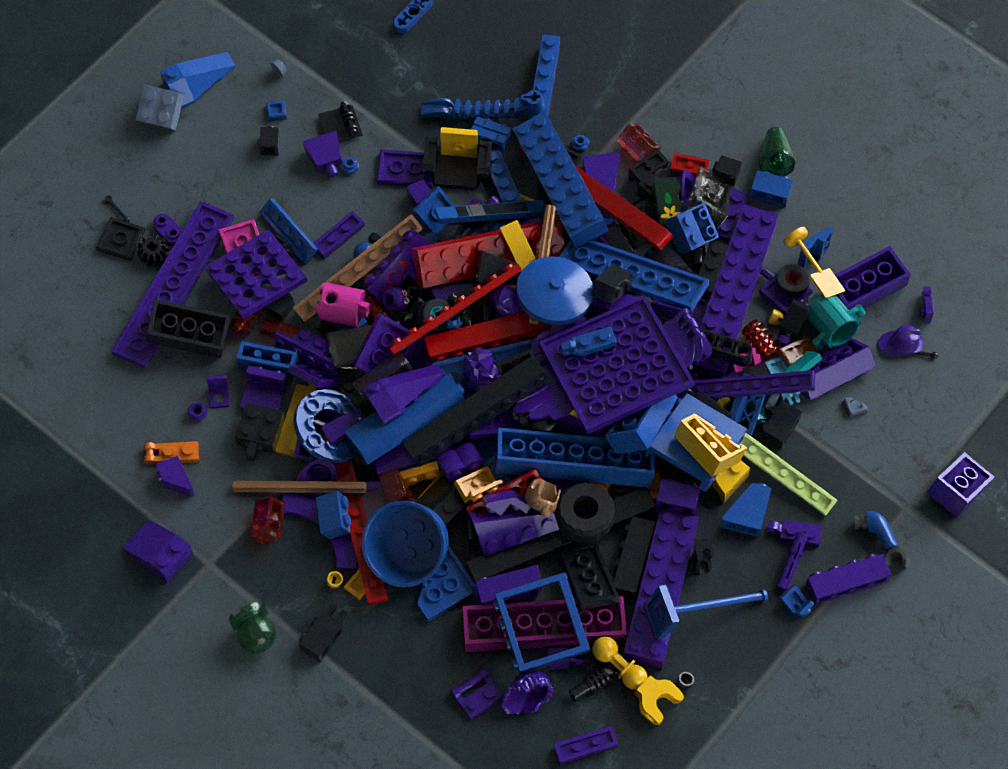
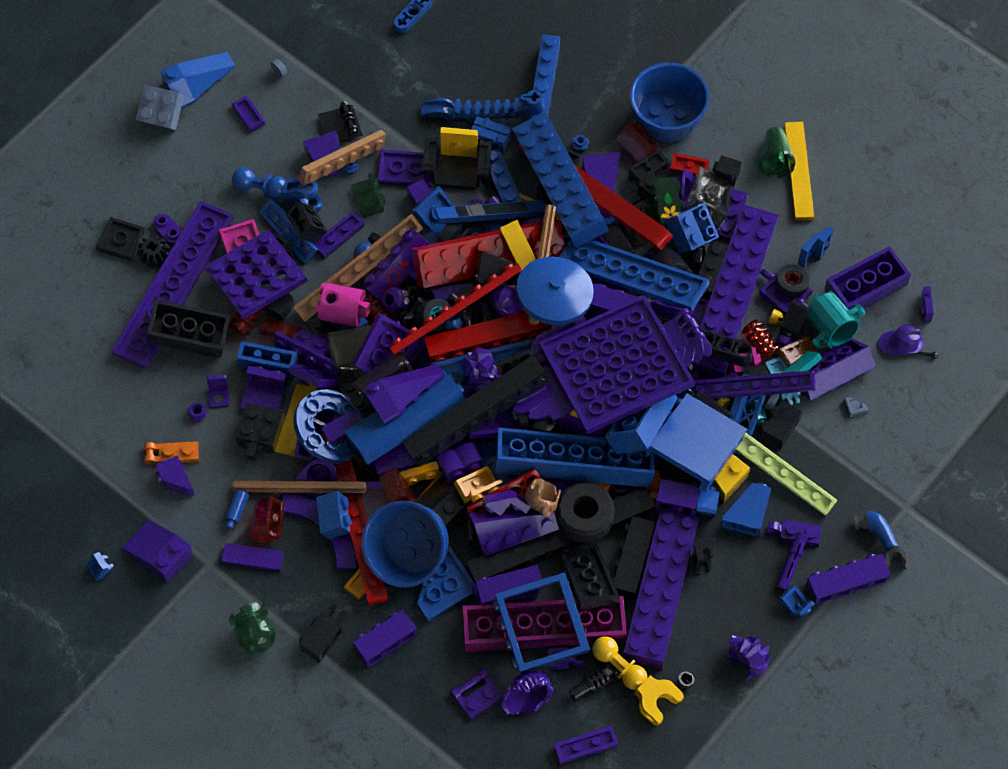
black hinge [105,195,131,222] -> none
black brick [259,126,280,156] -> none
blue tile [266,100,287,121] -> none
yellow hinge [326,571,343,588] -> none
blue hinge [561,326,617,357] -> none
black brick [591,264,633,304] -> none
blue tile [644,585,768,640] -> none
yellow wedge [673,414,747,477] -> none
blue brick [750,170,793,208] -> none
yellow piece [783,227,845,299] -> none
dark purple slope [927,452,995,517] -> none
none -> blue tile [87,552,114,581]
none -> dark purple tile [221,543,284,572]
none -> blue cylinder [225,490,249,529]
none -> dark purple tile [231,96,266,133]
none -> blue piece [232,167,323,212]
none -> black brick [287,201,327,244]
none -> medium nougat plate [298,130,386,186]
none -> clear green bracket [351,173,386,218]
none -> dark purple brick [353,610,417,668]
none -> blue piece [630,62,710,142]
none -> blue slope [696,487,719,516]
none -> dark purple hair [728,635,771,680]
none -> yellow tile [785,122,814,221]

